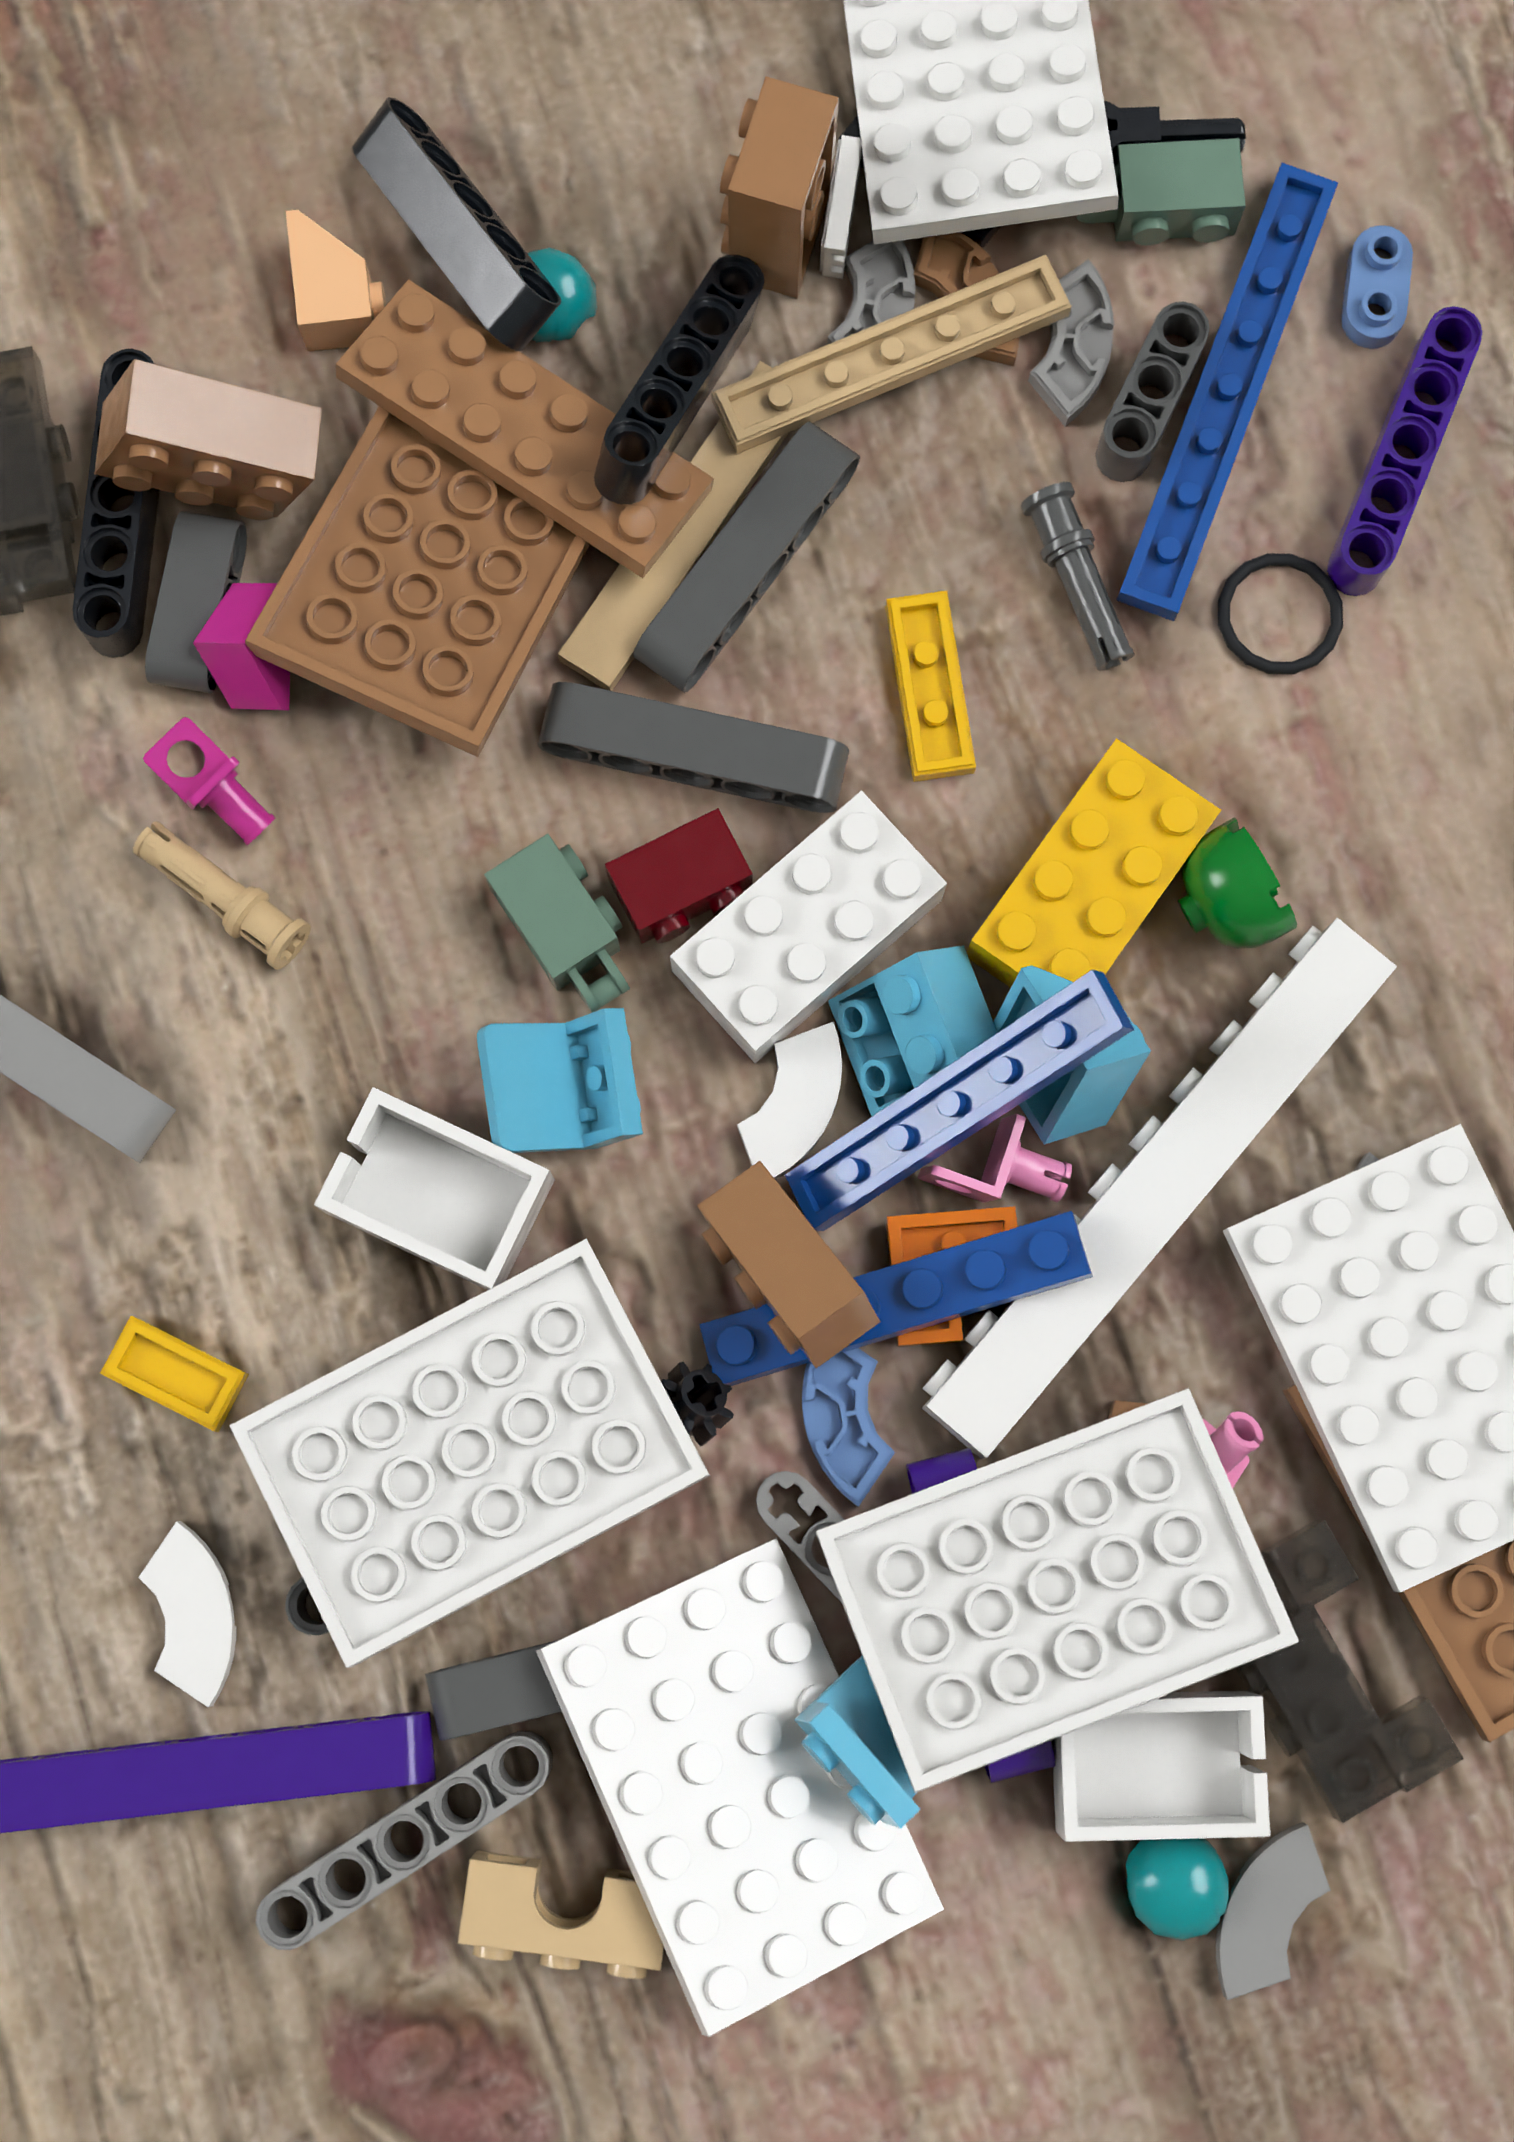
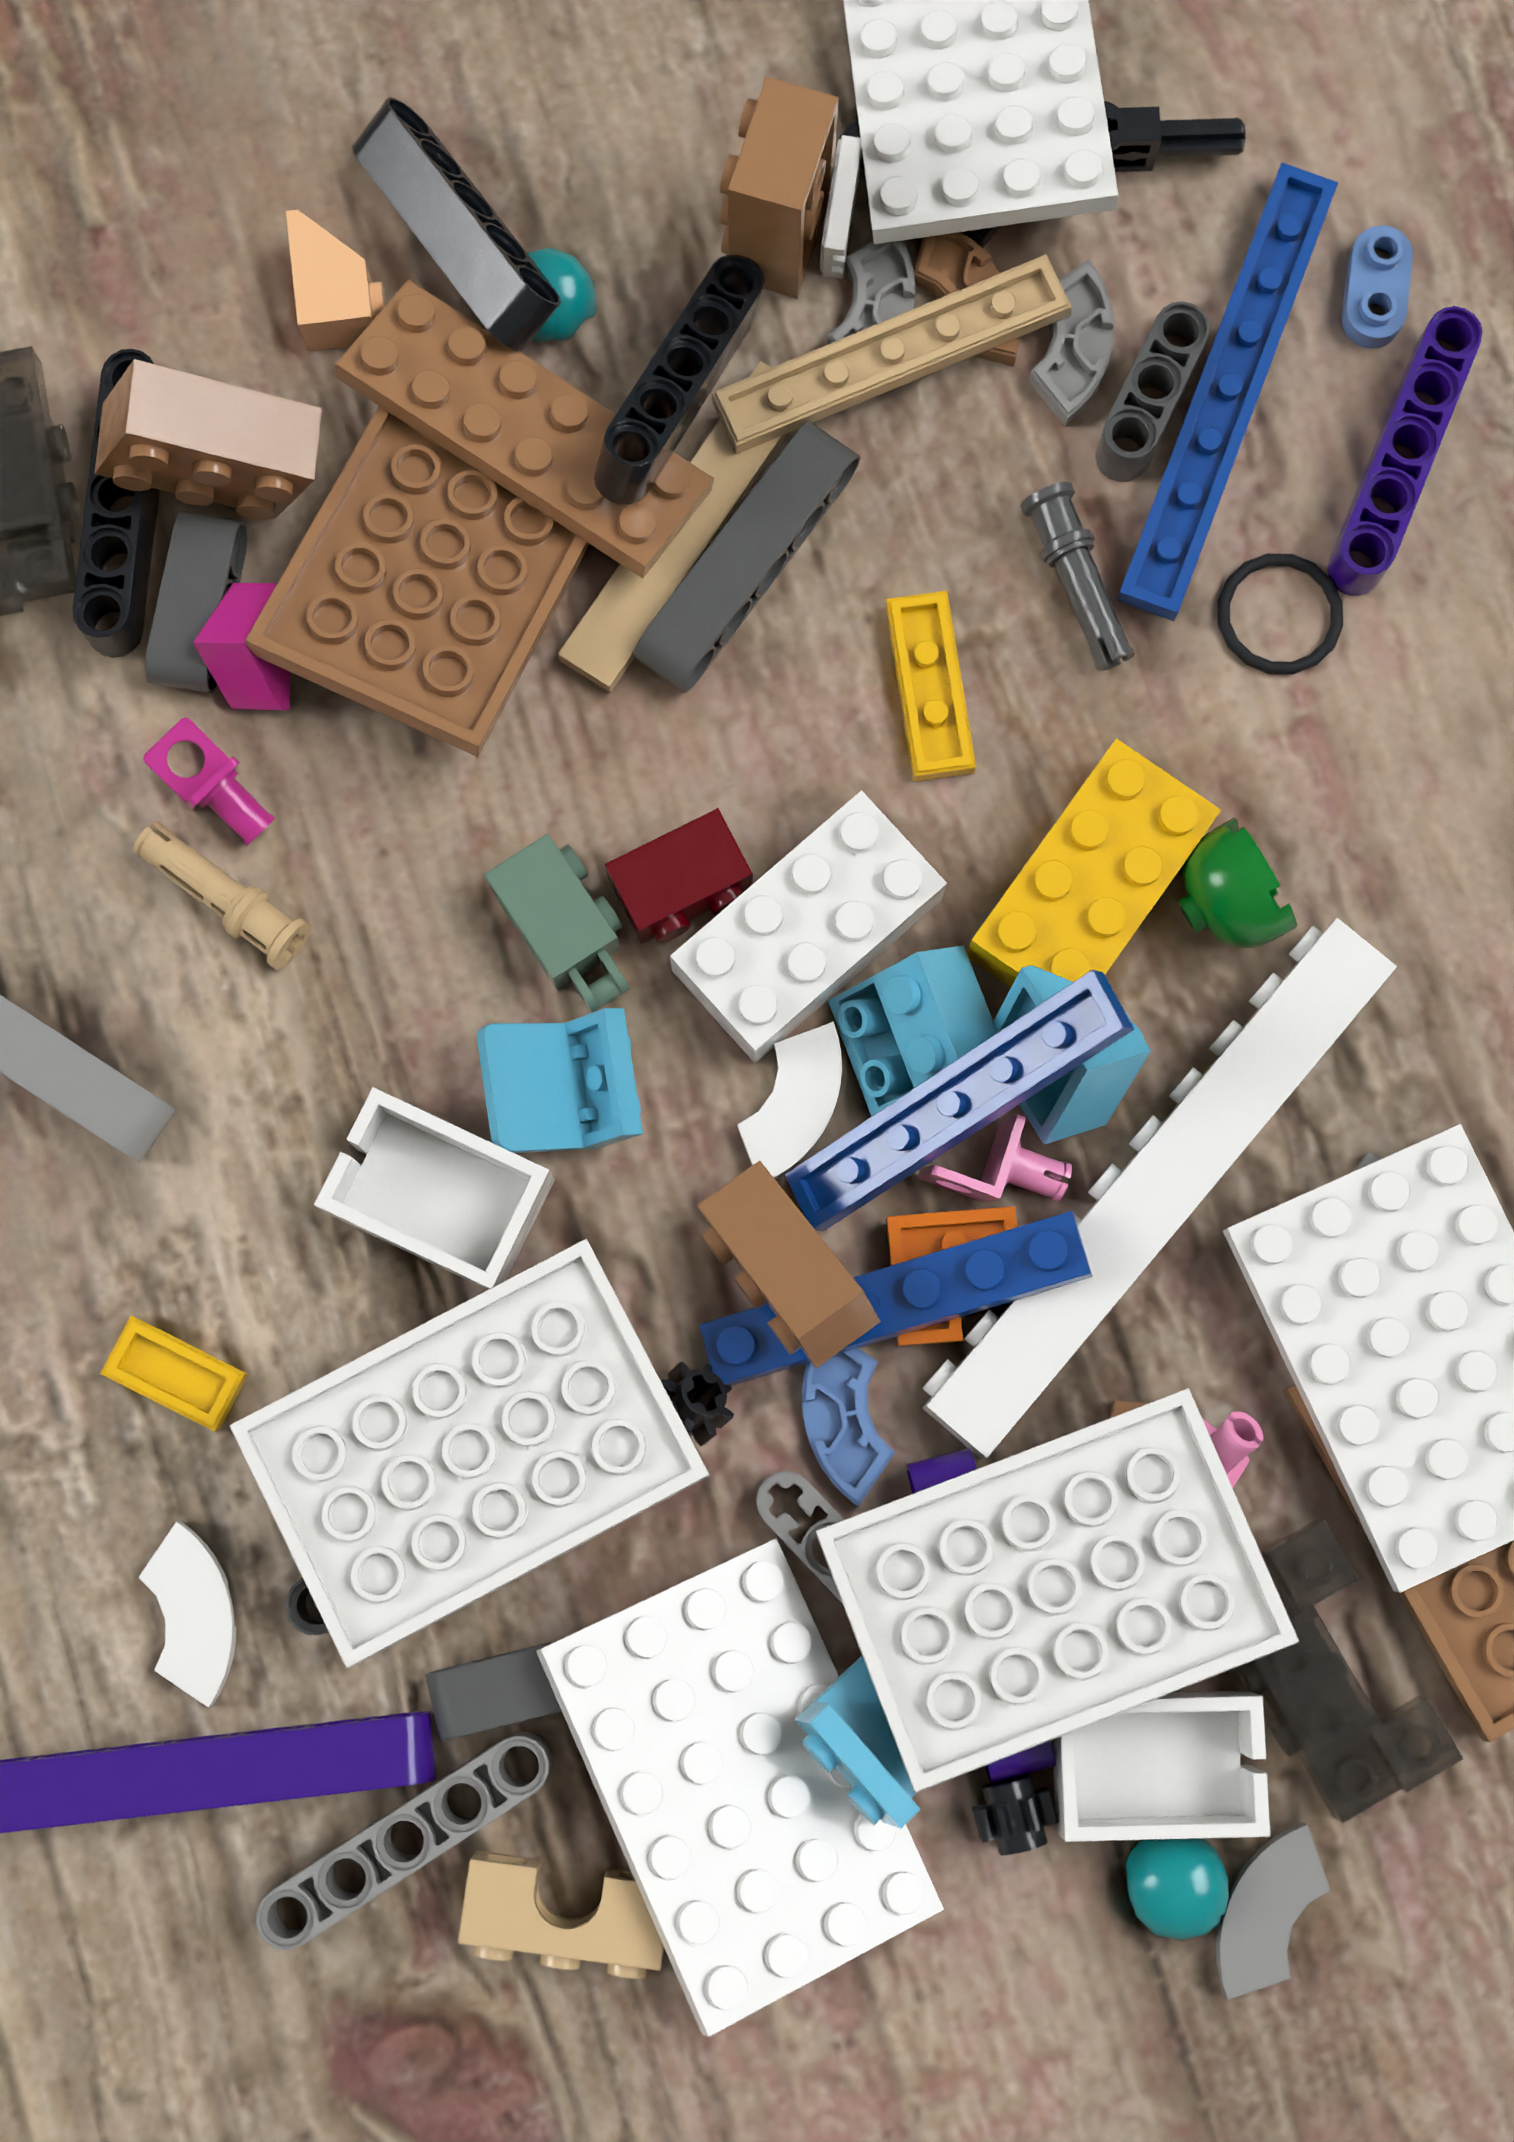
dark grey beam [537,682,850,813] -> none
sand green brick [1076,138,1246,246] -> none
none -> black gear [972,1774,1058,1855]

